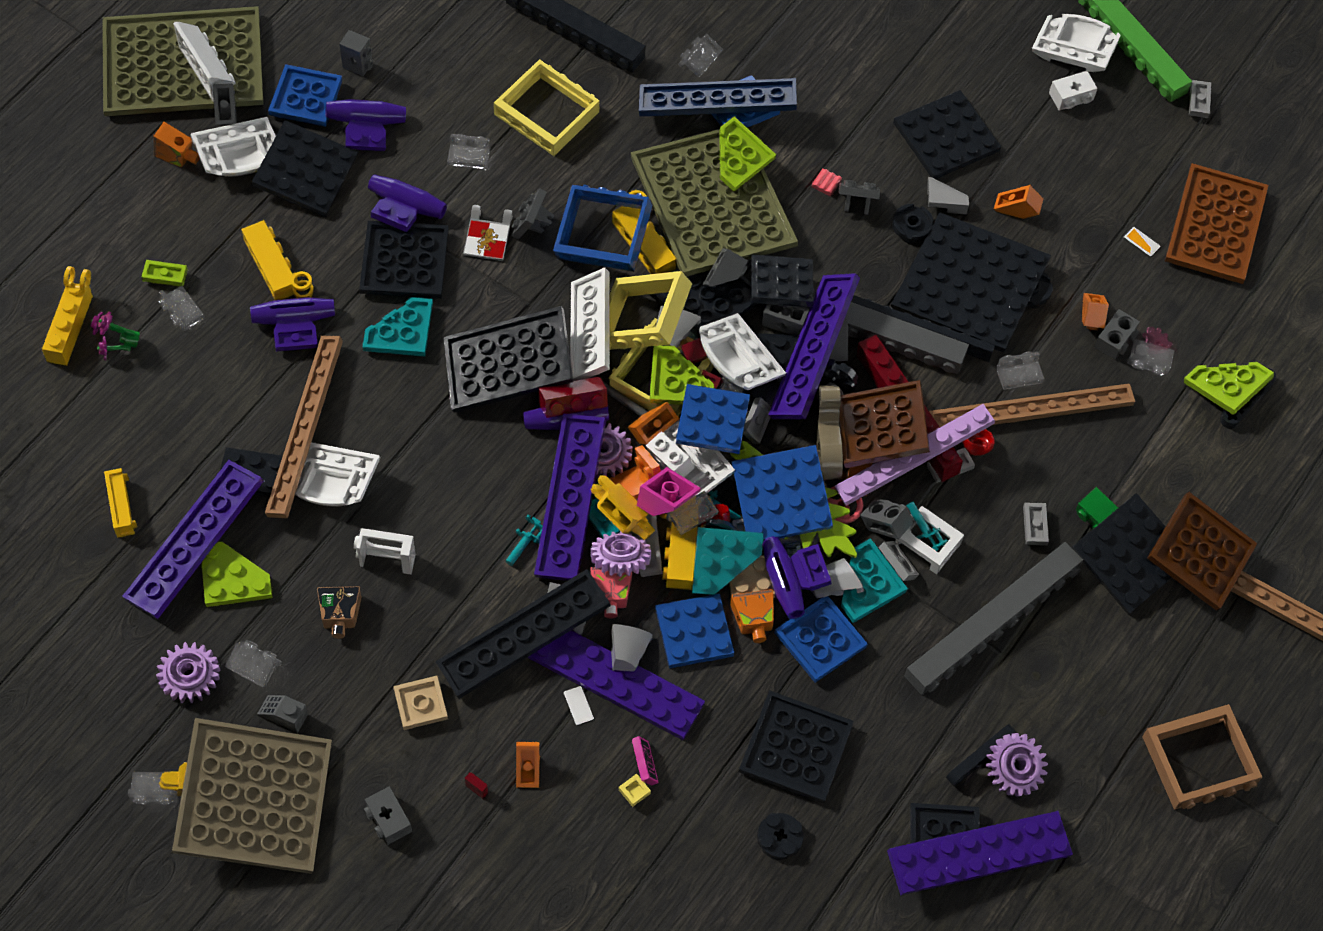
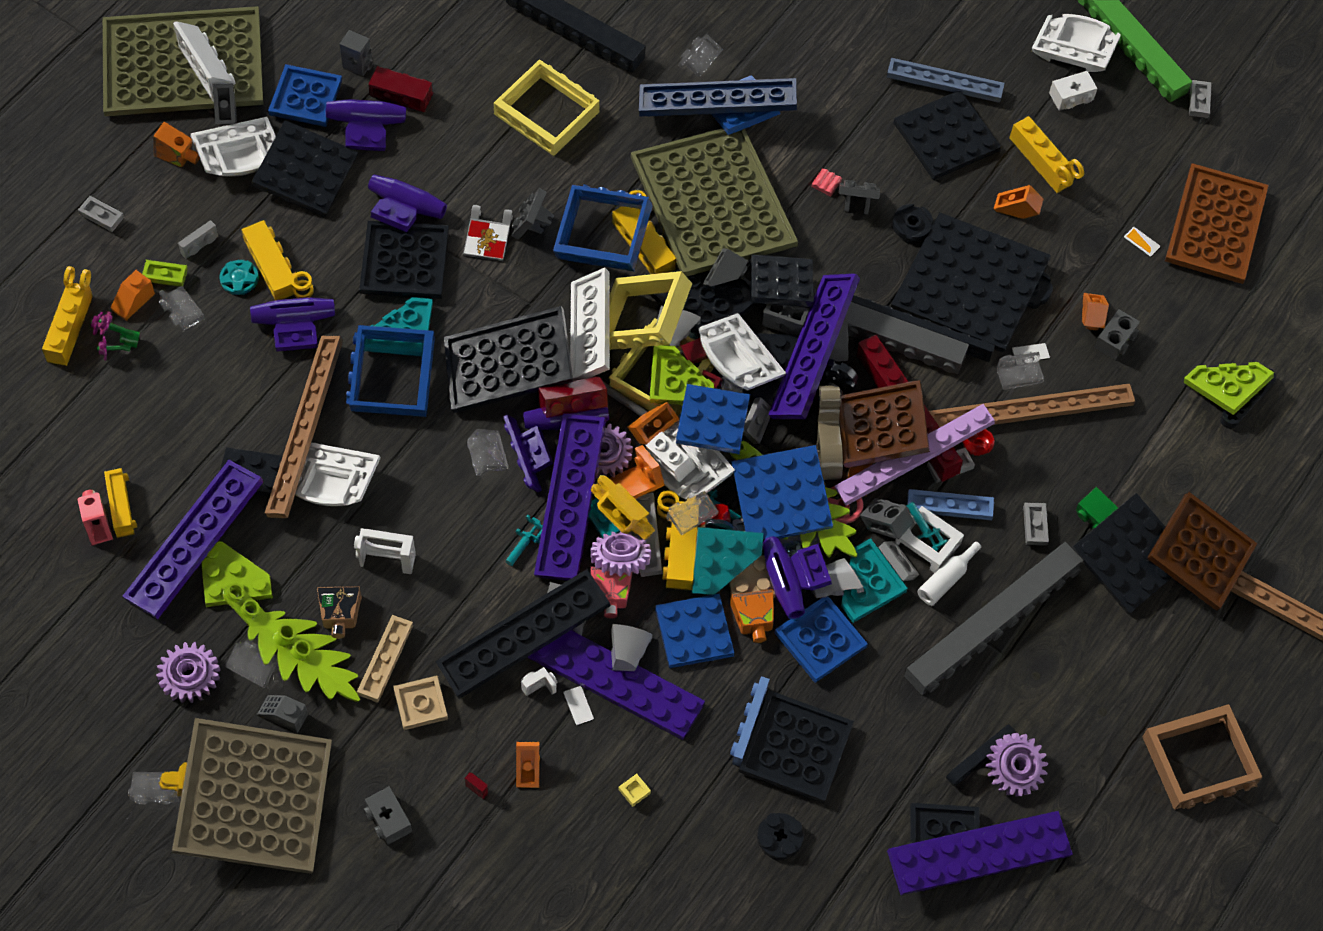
clear bracket [447,134,490,169] -> none
dark pink tile [632,736,659,786] -> none
dark pink slope [637,467,701,516] -> none
lime plate [719,116,776,191] -> none
light grey slope [927,177,969,214] -> none
clear bracket [1127,339,1175,375] -> none
clear pink piece [1142,327,1172,355] -> none
none -> coral torso [77,490,113,545]
none -> light grey plate [78,196,124,232]
none -> orange slope [111,270,155,321]
none -> light grey plate [178,220,218,259]
none -> teal wheel [220,260,259,295]
none -> lime plant [223,583,360,702]
none -> blue window [346,325,435,417]
none -> tan plate [357,615,413,702]
none -> dark red brick [368,66,433,112]
none -> clear bracket [467,429,508,476]
none -> dark purple bracket [504,414,554,493]
none -> white bracket [521,667,558,696]
none -> medium blue plate [730,676,770,766]
none -> sand blue plate [887,58,1005,103]
none -> medium blue plate [907,489,994,520]
none -> white piece [917,542,981,606]
none -> yellow hinge [1010,116,1084,193]
none -> white sticker [1012,343,1050,363]

